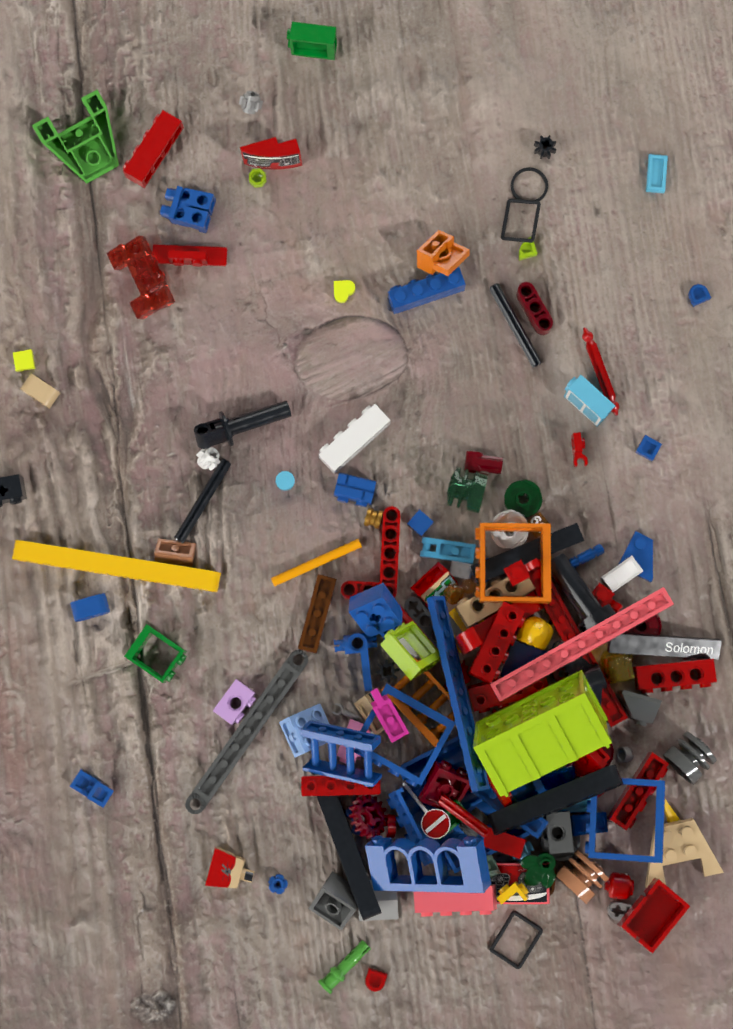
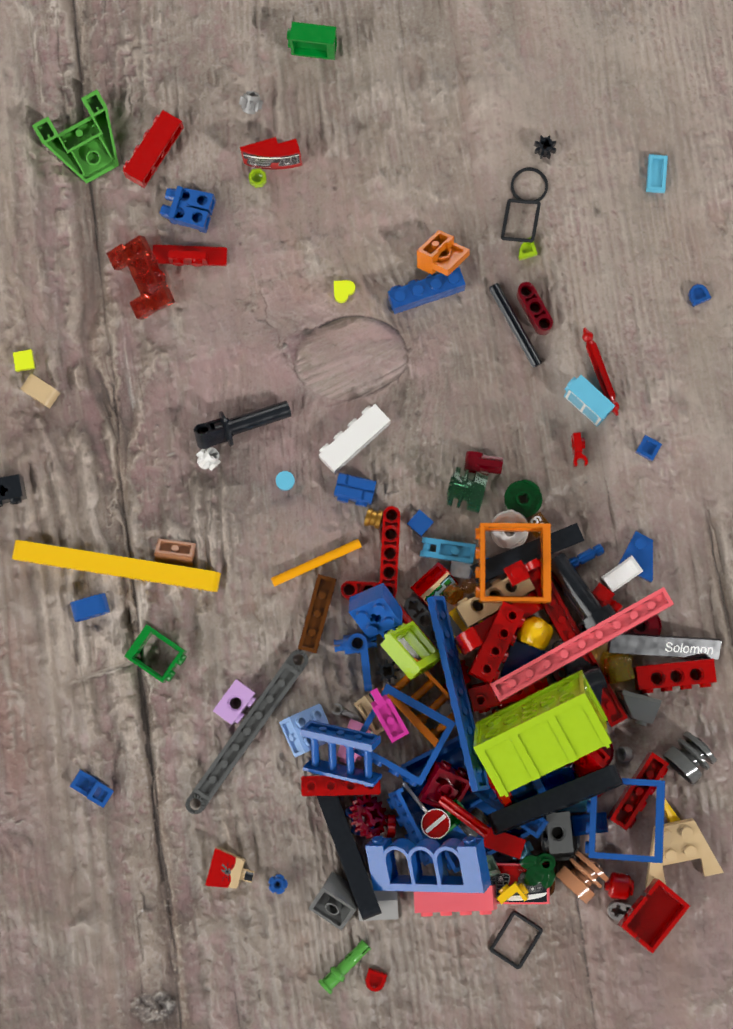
black axle [174,459,231,543] -> none

